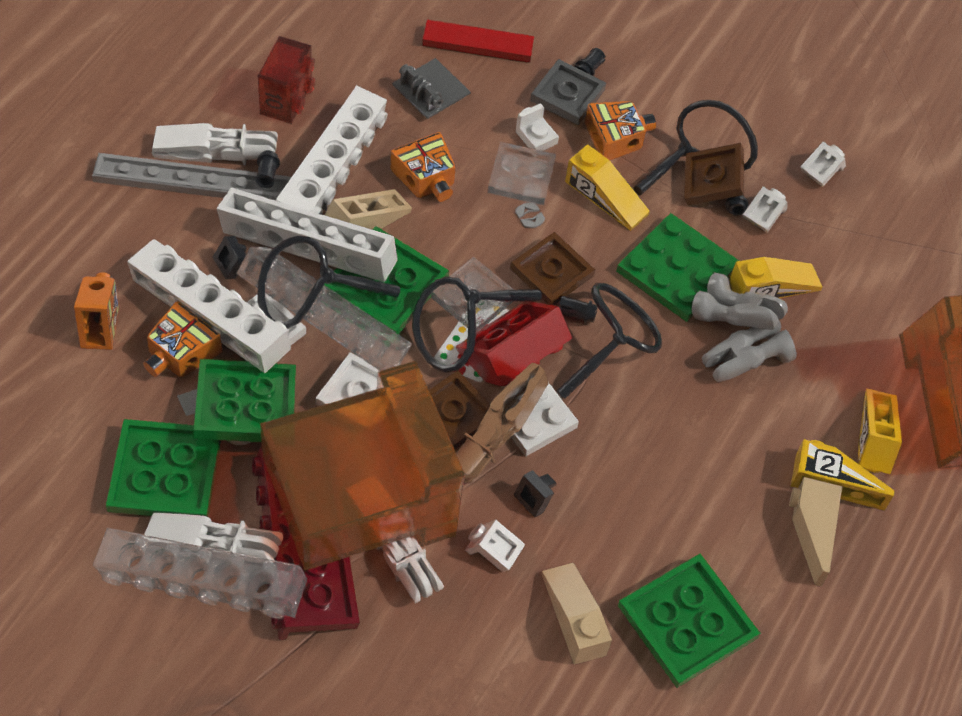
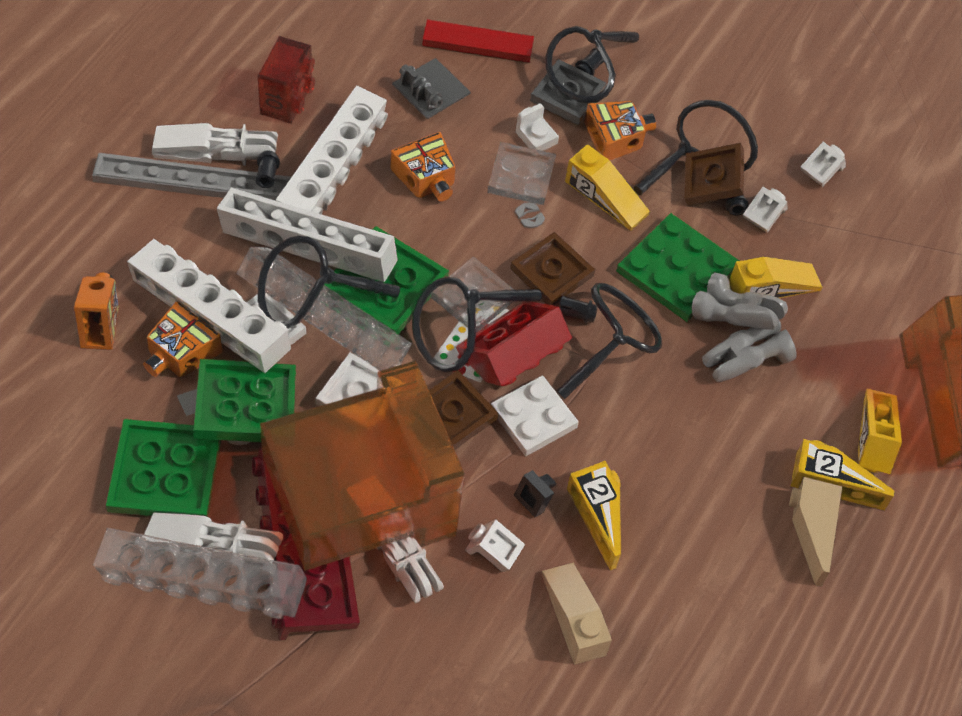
black tile [212,236,254,279] -> none
tan slope [325,189,412,230] -> none
medium nougat arm [450,363,548,483] -> none
green plate [618,553,761,688] -> none
none -> black piece [545,26,639,104]
none -> yellow slope [567,461,621,571]

